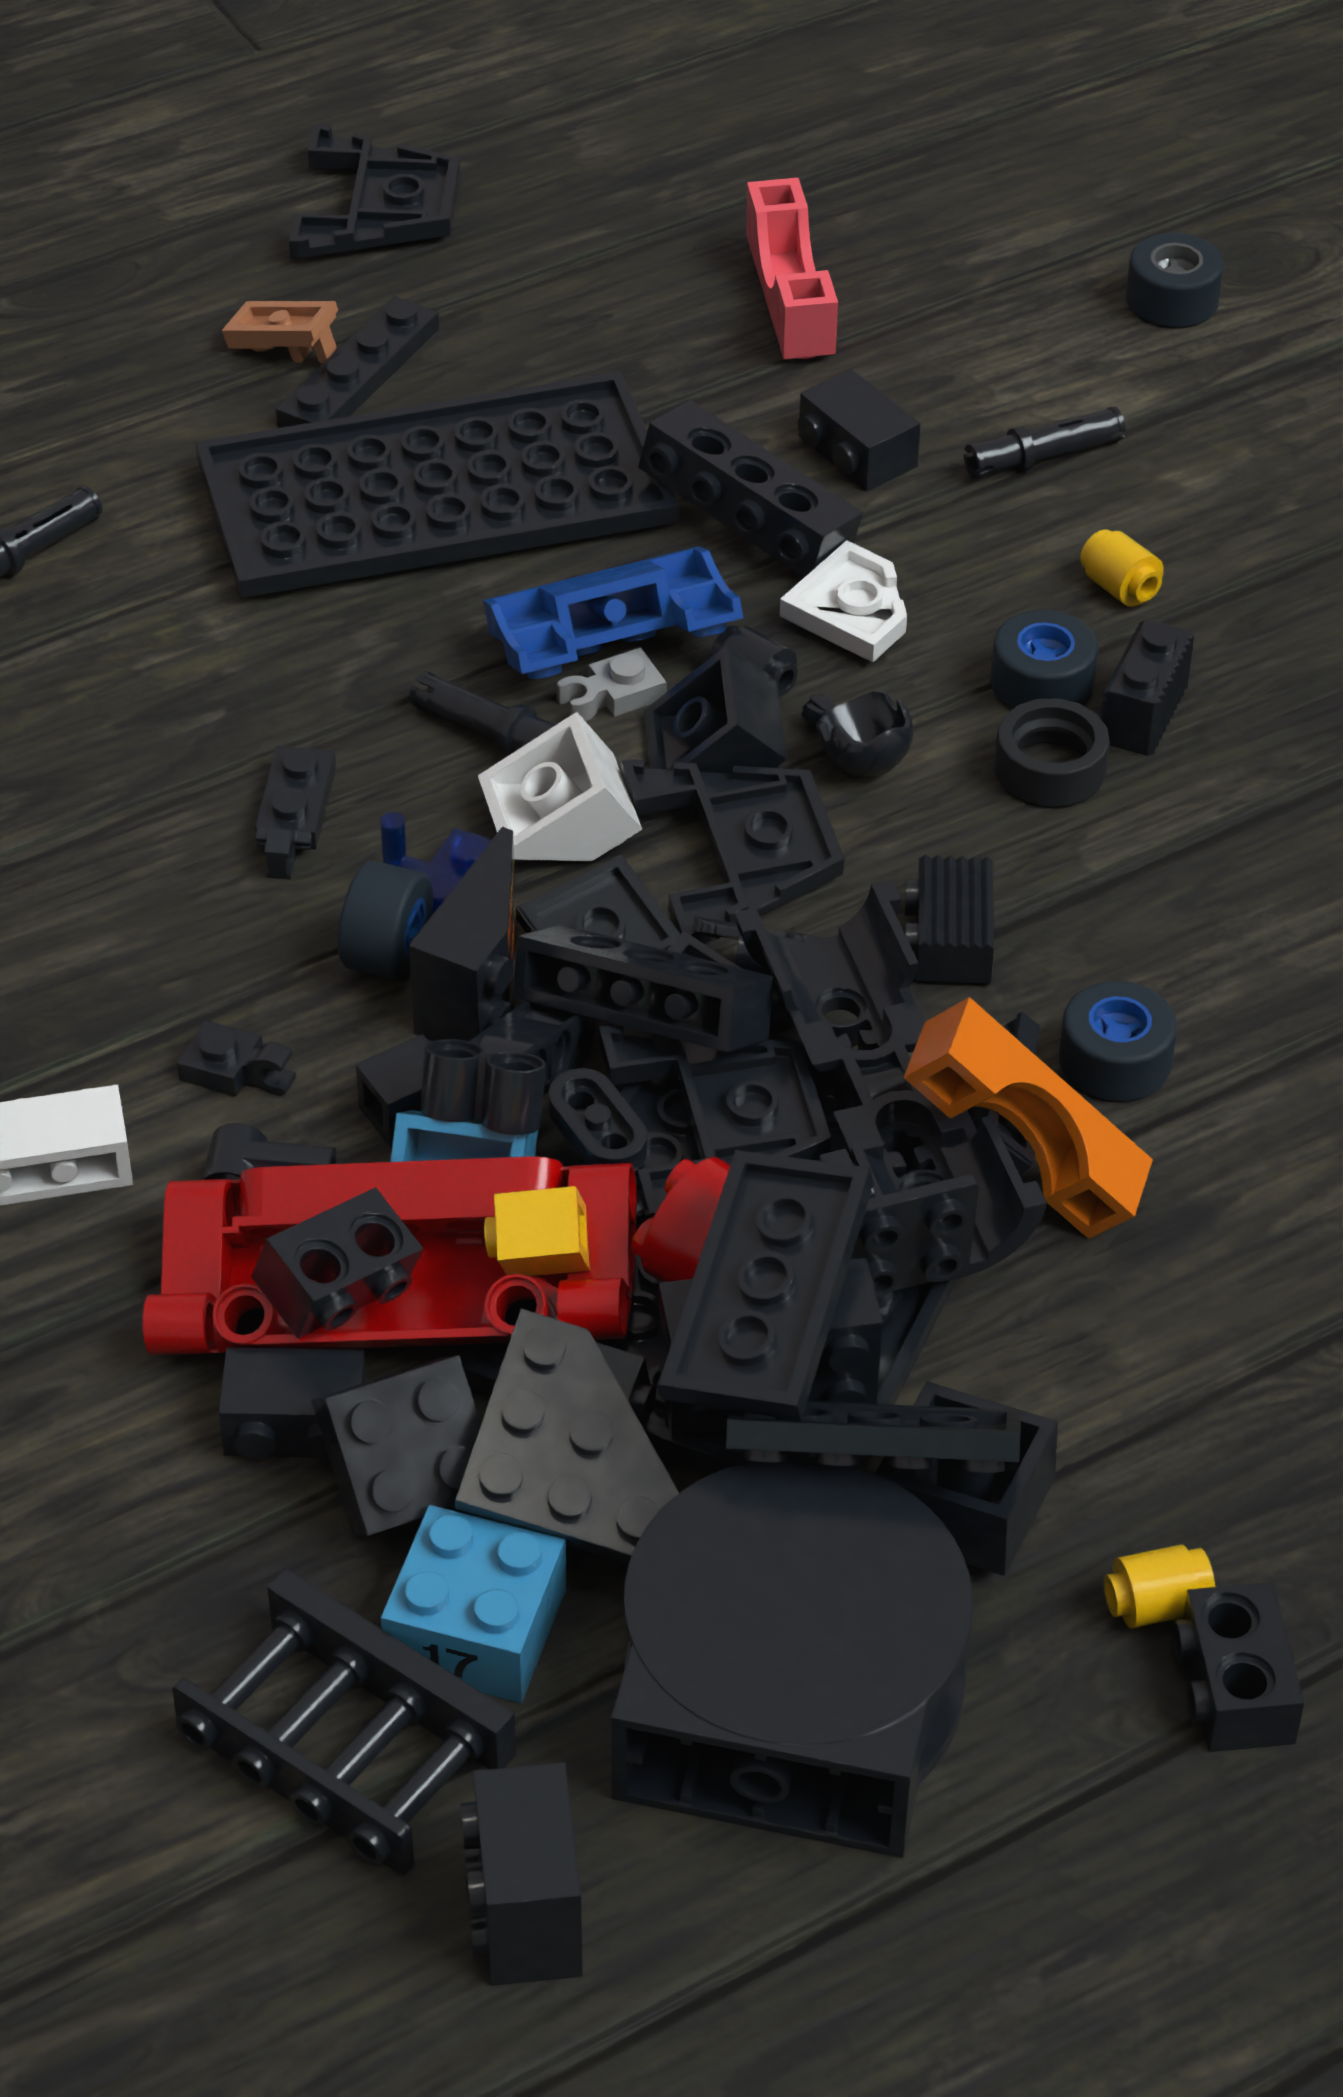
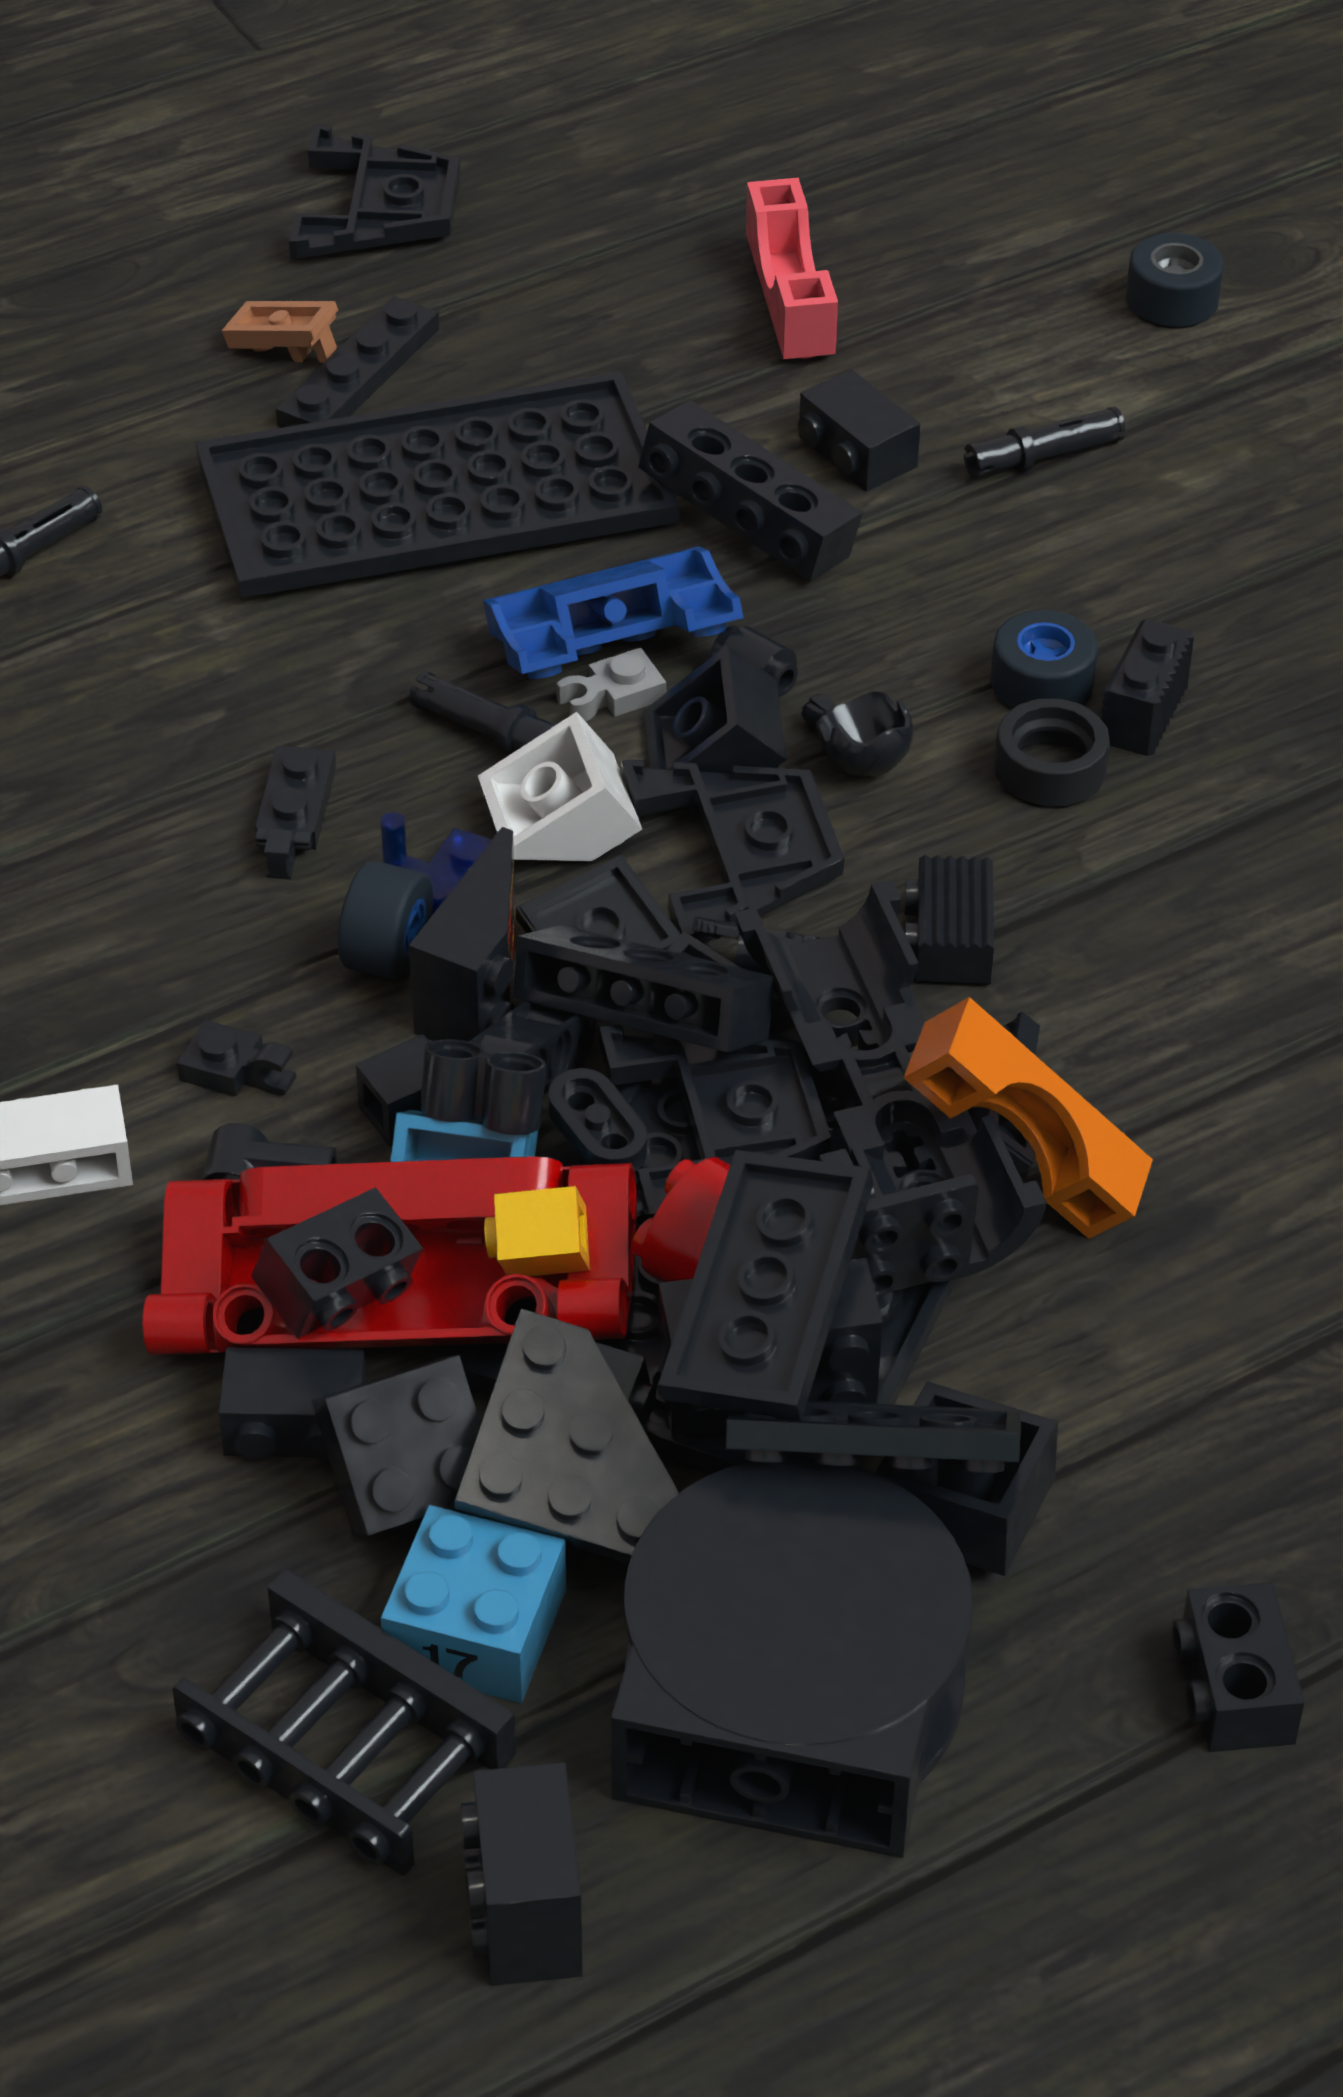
white plate [780,540,907,662] -> none
black wheel [1059,981,1177,1102] -> none
yellow brick [1080,529,1163,607] -> none
yellow brick [1103,1544,1215,1629] -> none

